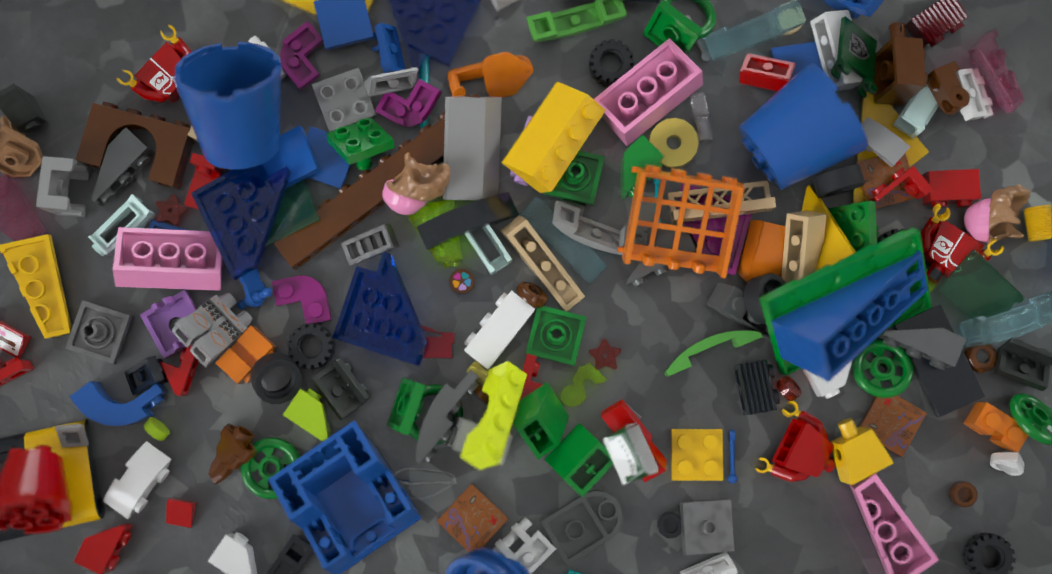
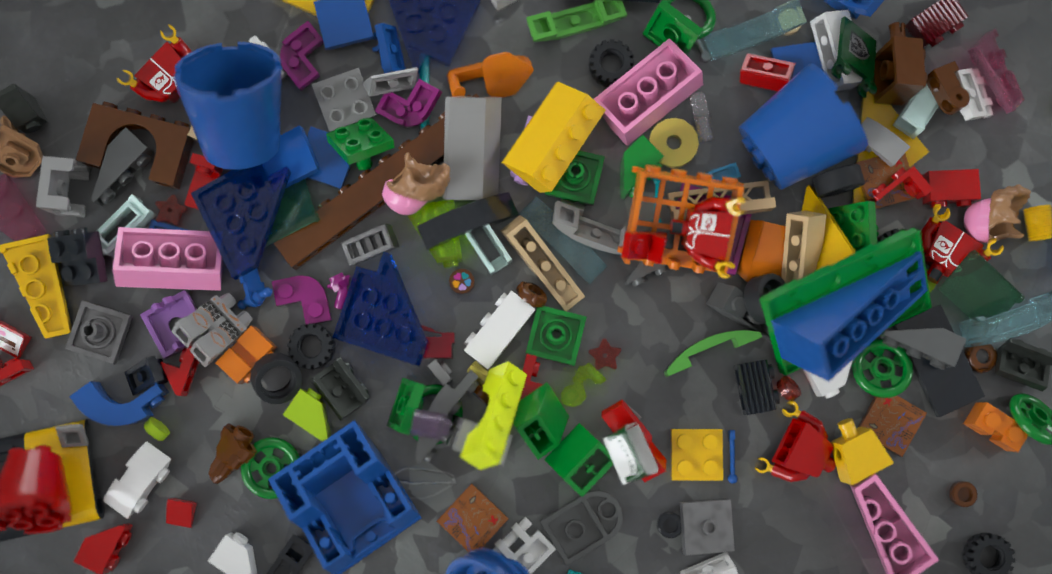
white tile [990,452,1024,476] -> none
none -> black plate [47,227,108,287]
none -> magenta plate [327,272,350,309]
none -> clear purple brick [410,409,450,440]
none -> light grey plate [428,359,453,386]
none -> red slope [621,231,667,264]
none -> red torso [669,197,746,278]
none -> dark azure piece [706,162,741,180]

